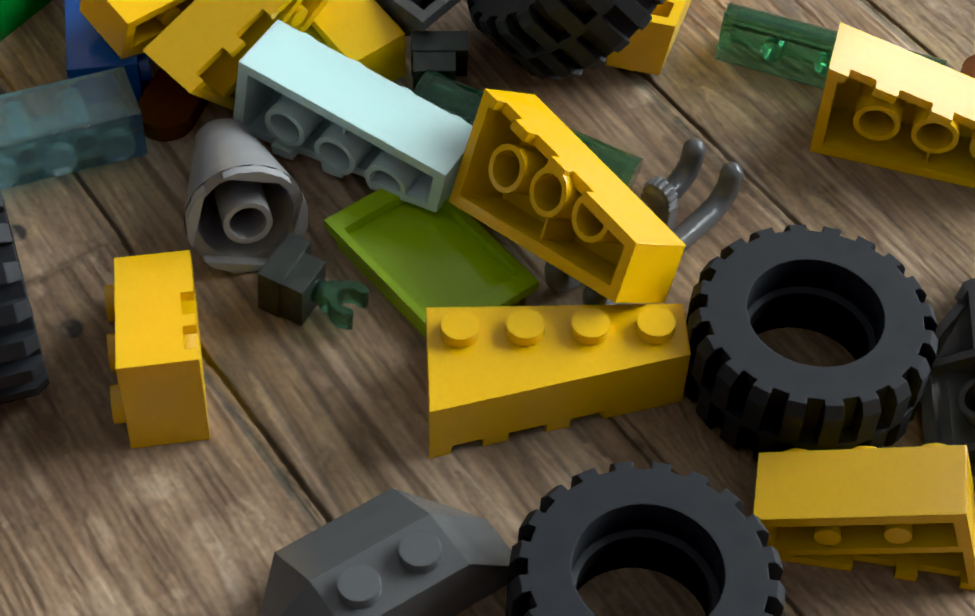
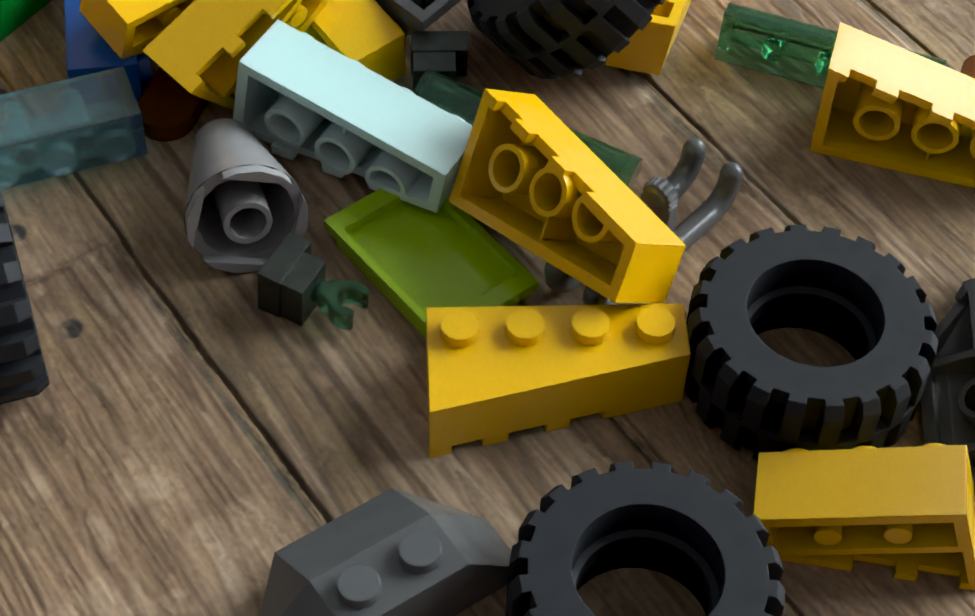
yellow wedge [104,250,210,449] -> none

